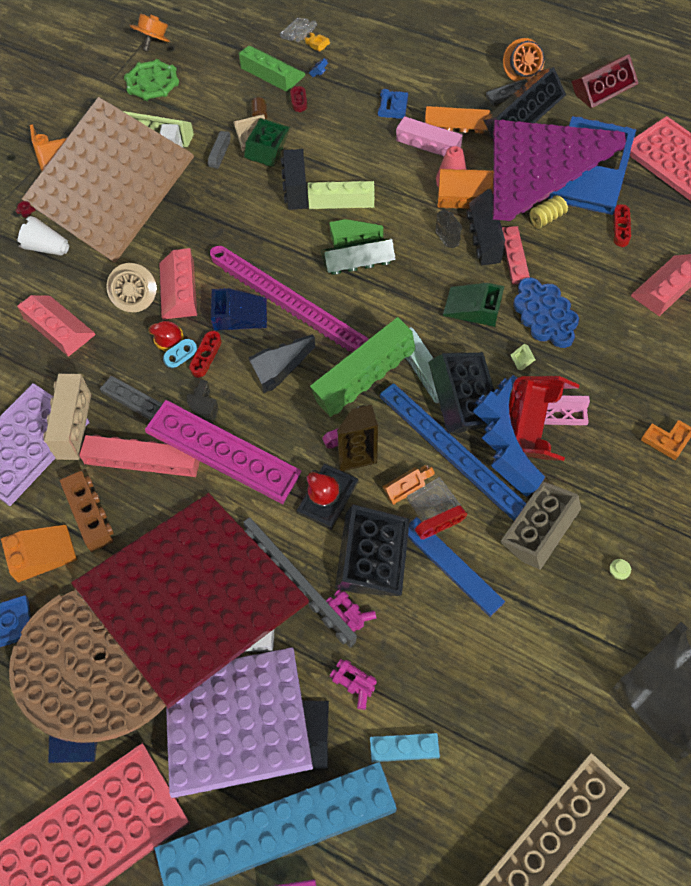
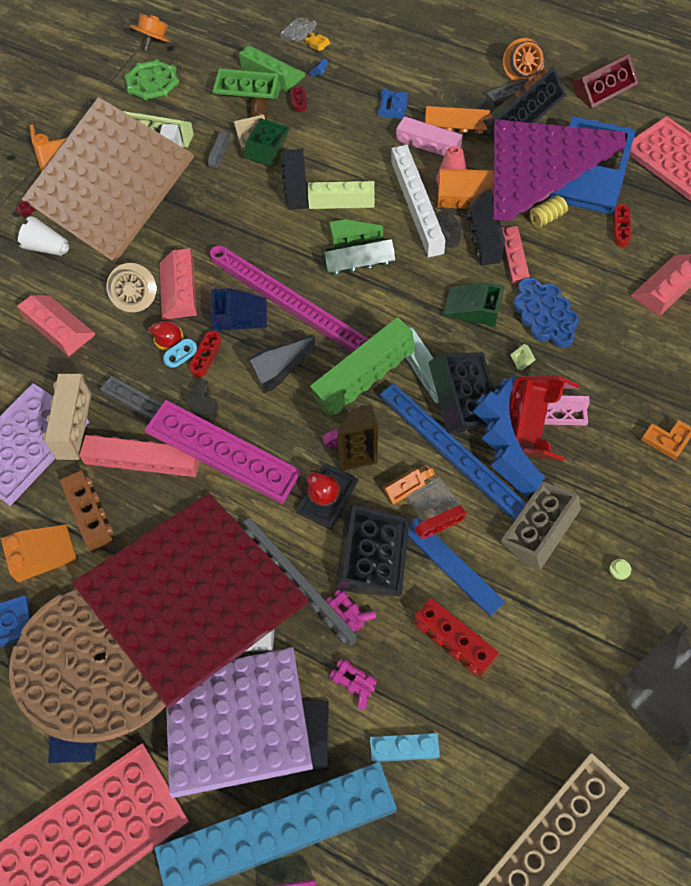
none -> bright green slope [213,69,280,99]
none -> white brick [391,145,445,257]
none -> red brick [414,598,499,677]

